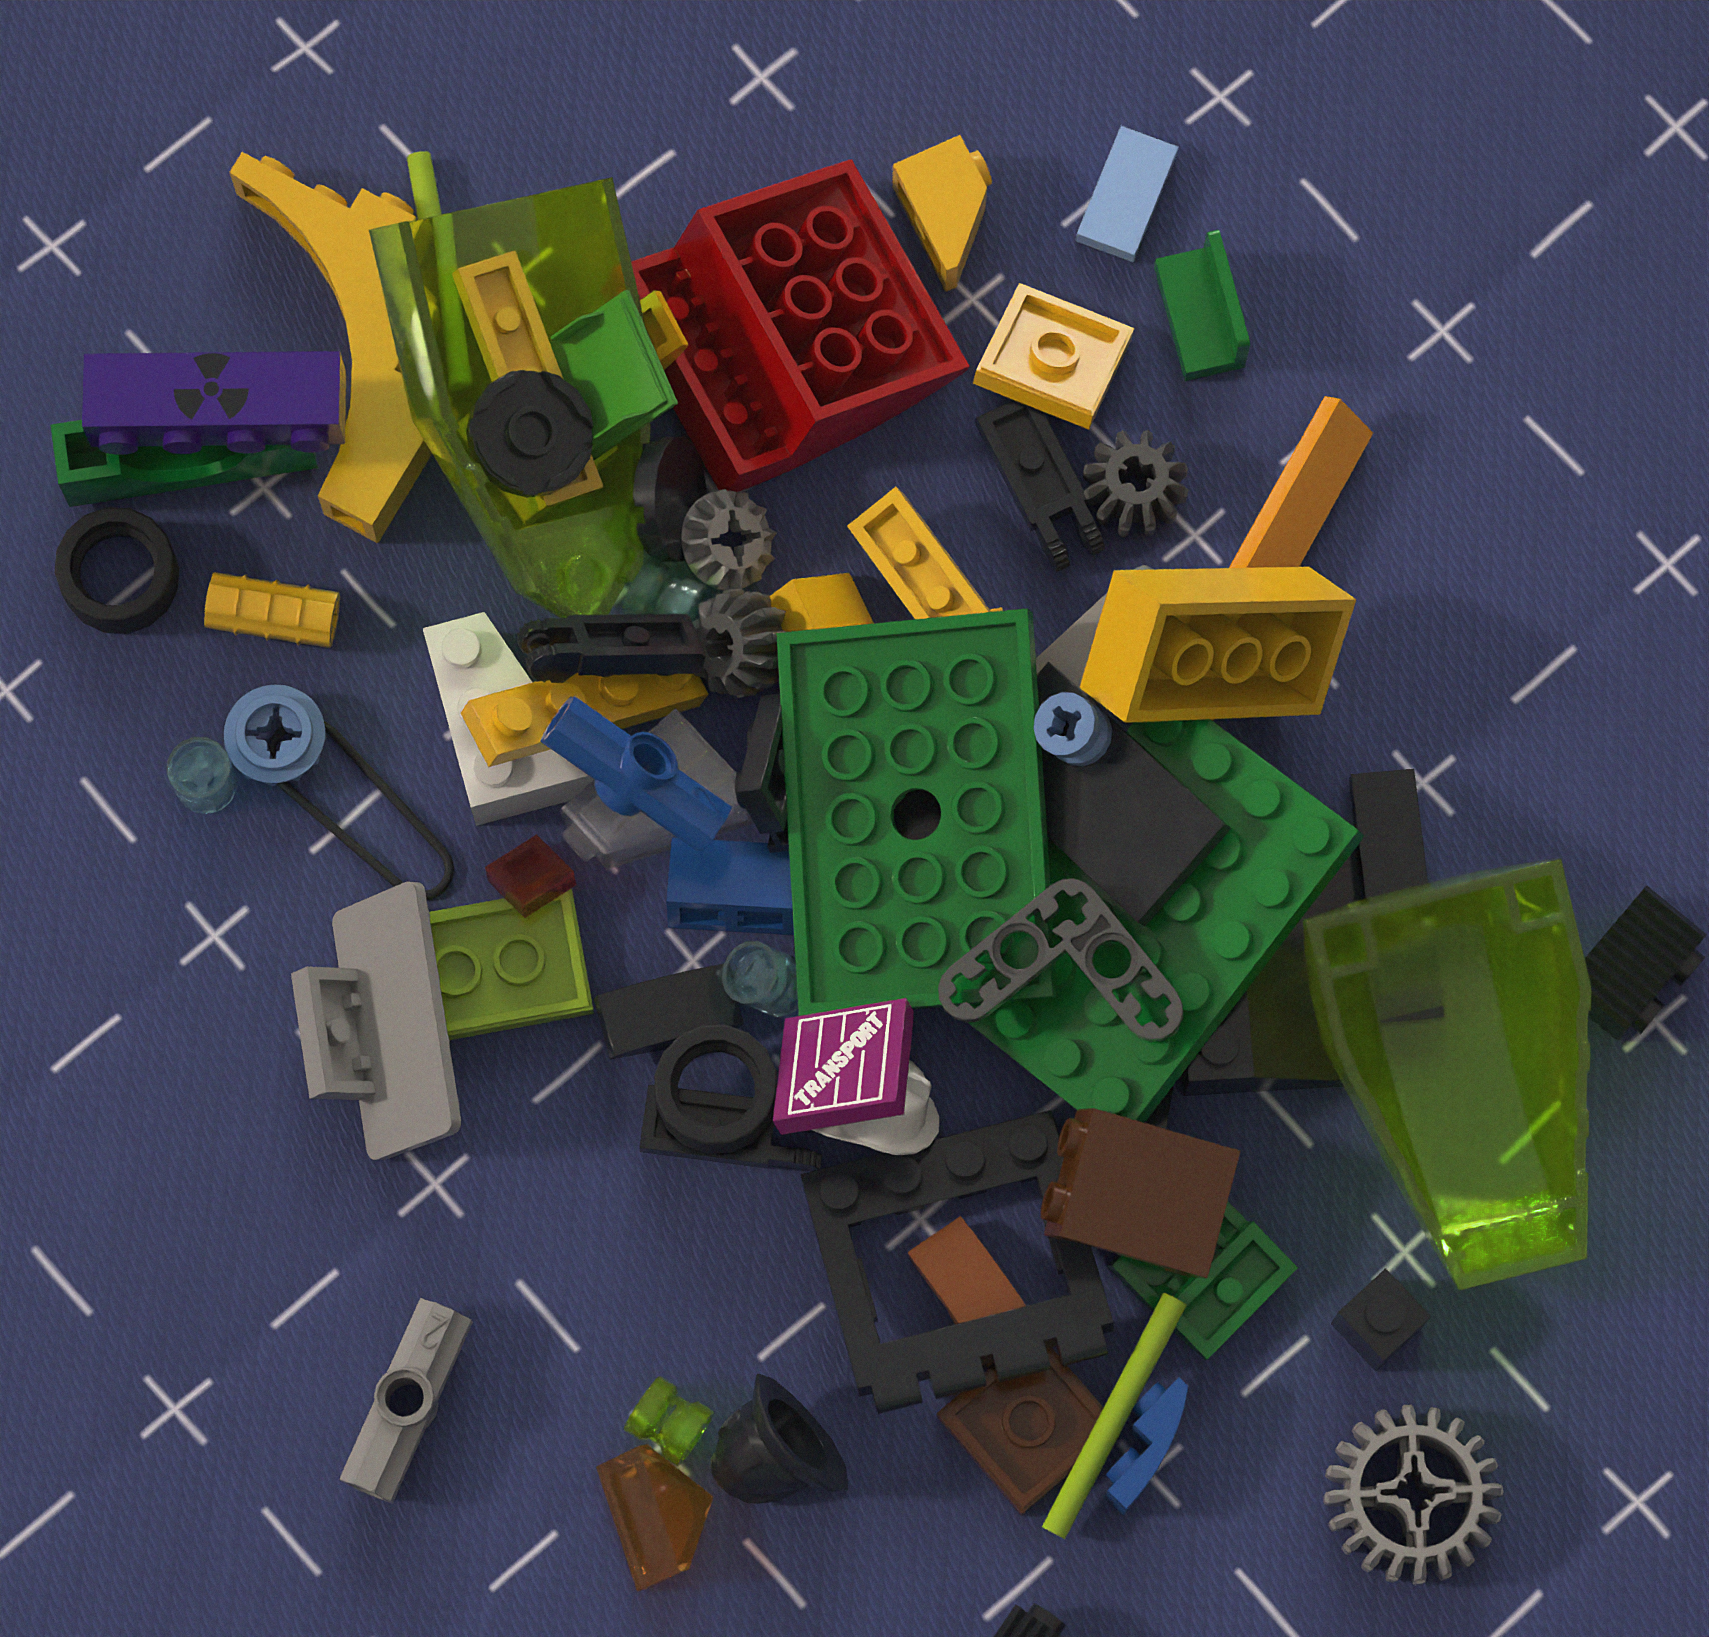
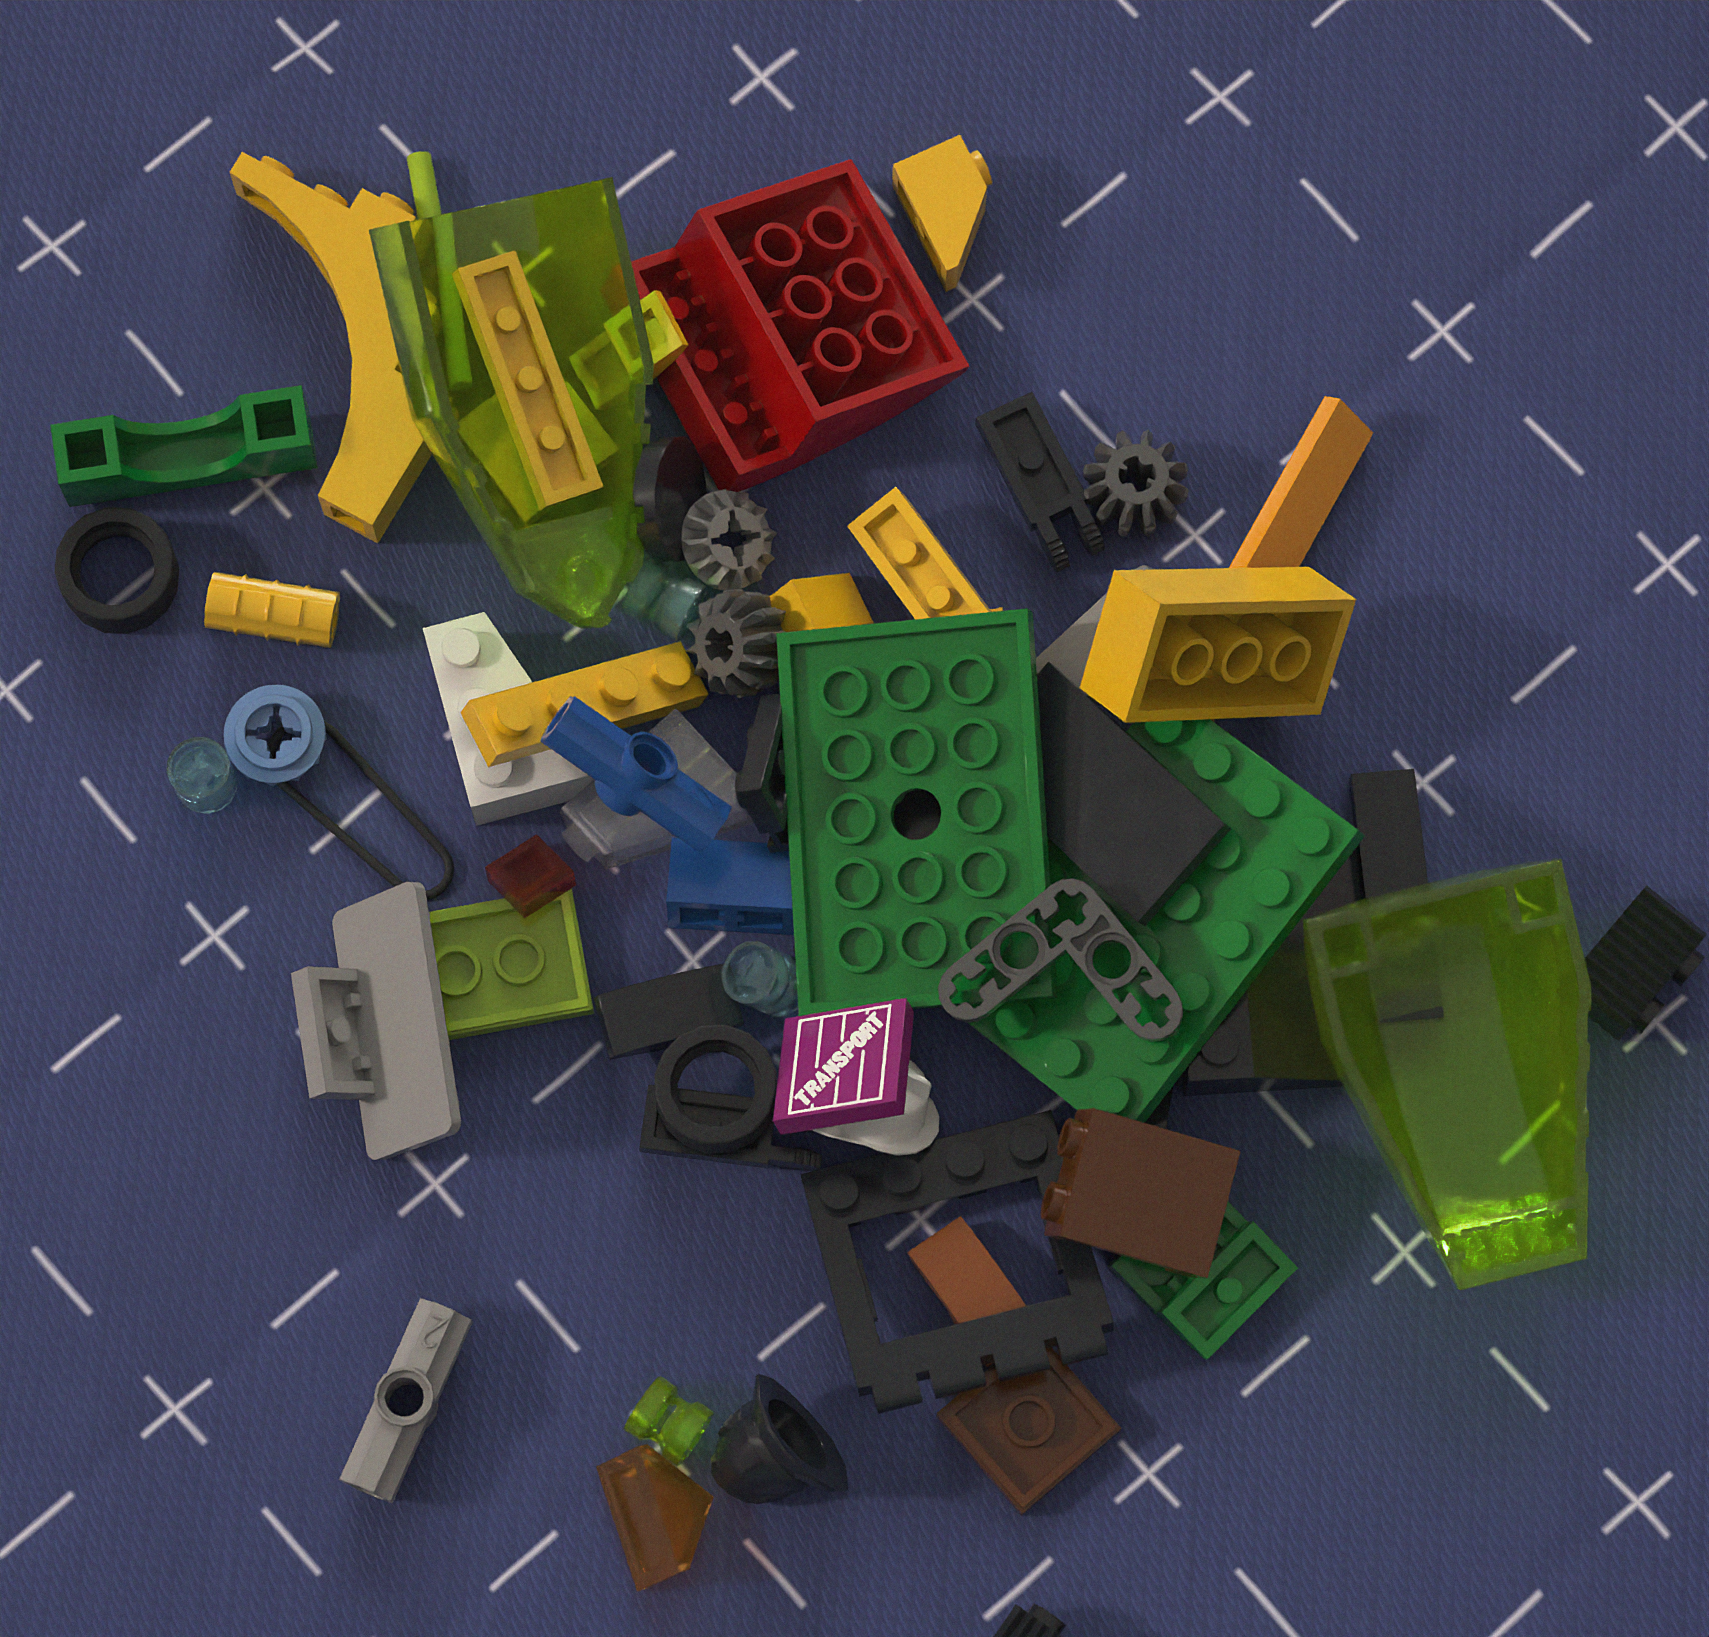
dark purple brick [82,351,346,455] -> none
black tile [466,370,593,498] -> none
black hinge [517,614,706,683] -> none
bright green piece [550,290,678,460] -> none
yellow tile [973,283,1134,430] -> none
medium blue wheel [1034,692,1112,766] -> none
lime bar [1042,1293,1187,1539] -> none
light blue tile [1076,126,1178,263] -> none
blue slope [1104,1377,1188,1516] -> none
green panel [1154,229,1250,381] -> none
light grey gear [1323,1405,1503,1585] -> none
black brick [1331,1268,1431,1371] -> none

